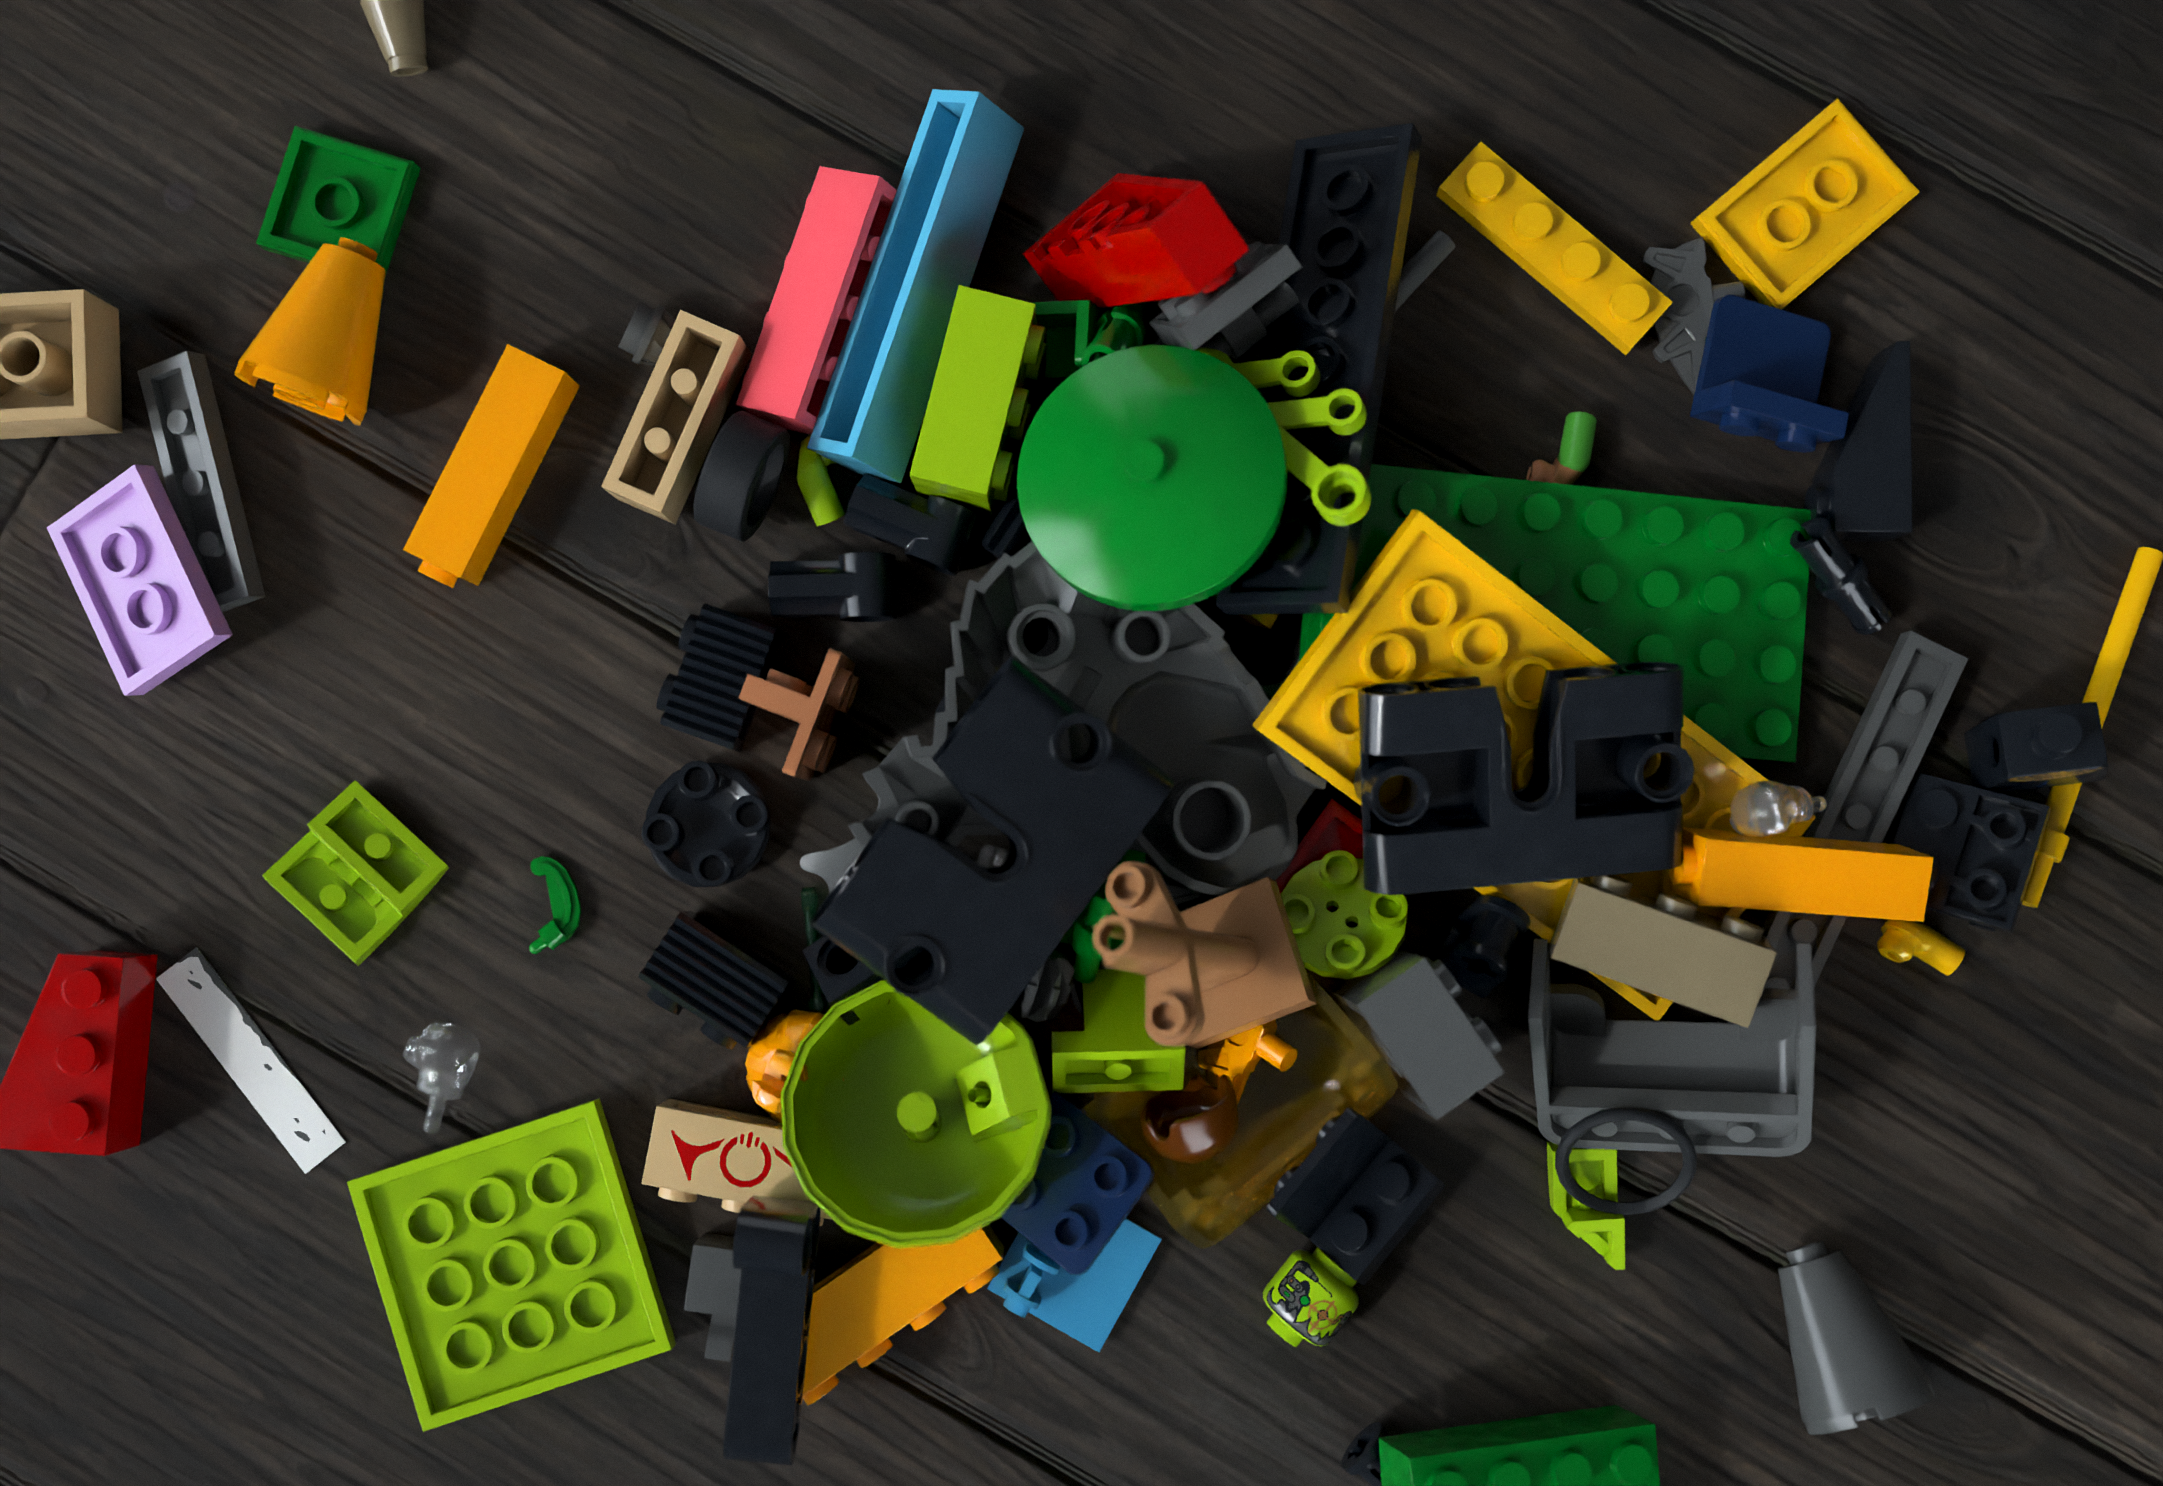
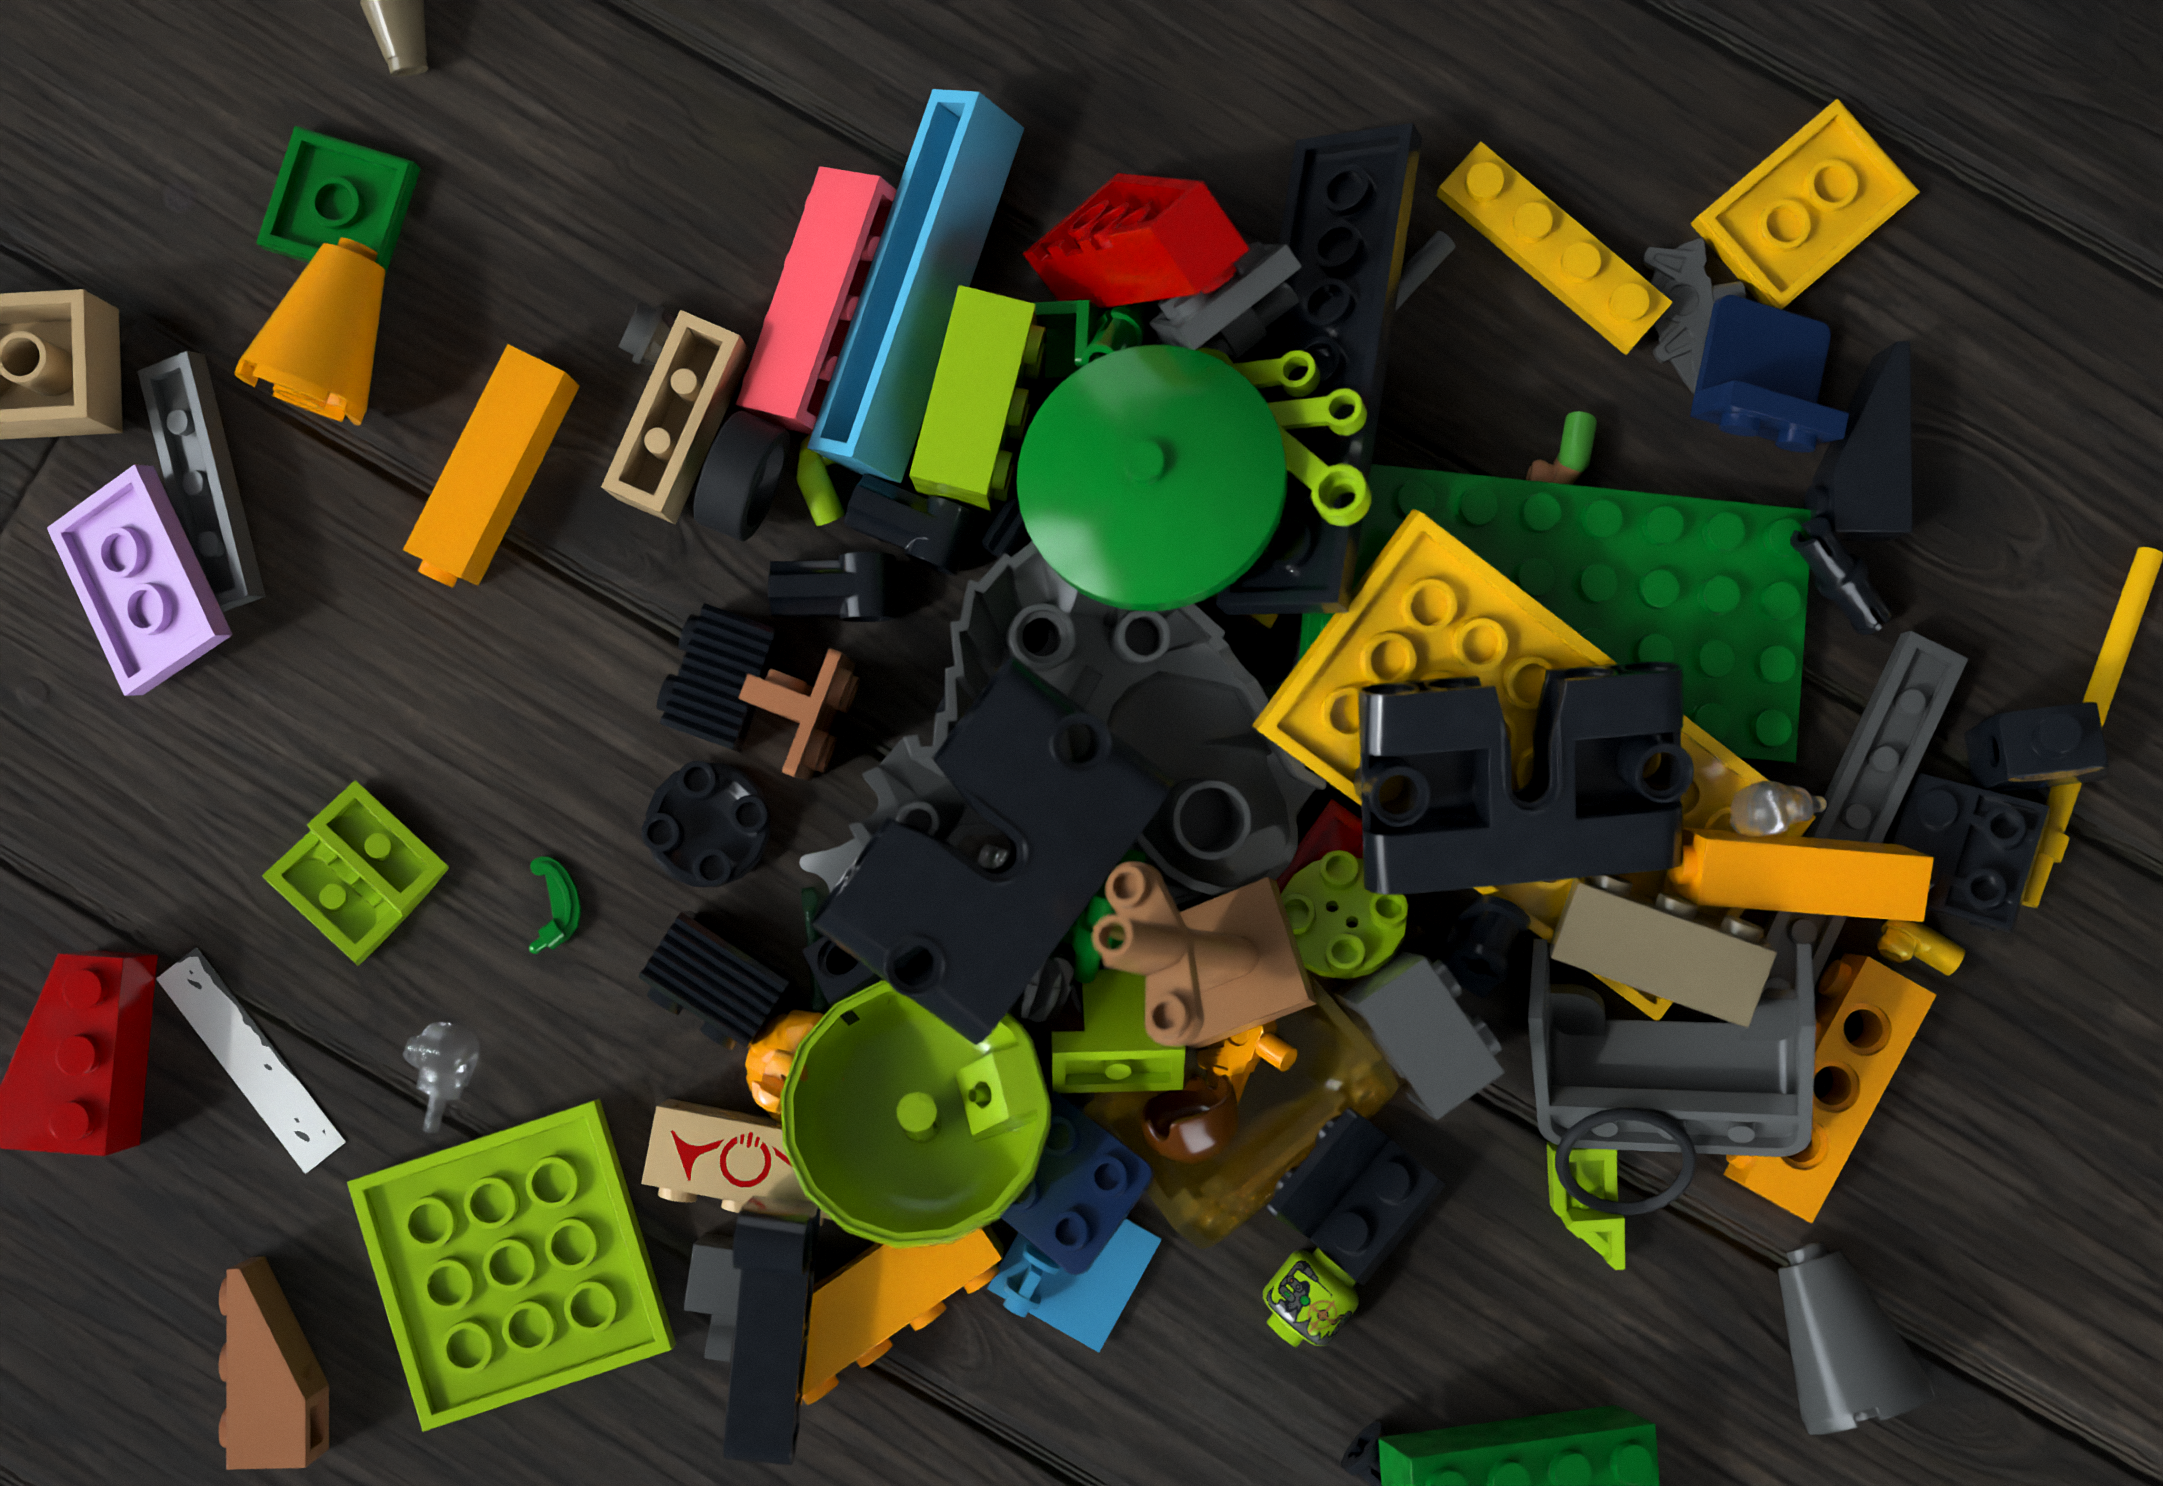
none -> nougat slope [219,1256,329,1470]
none -> light orange brick [1723,953,1936,1224]

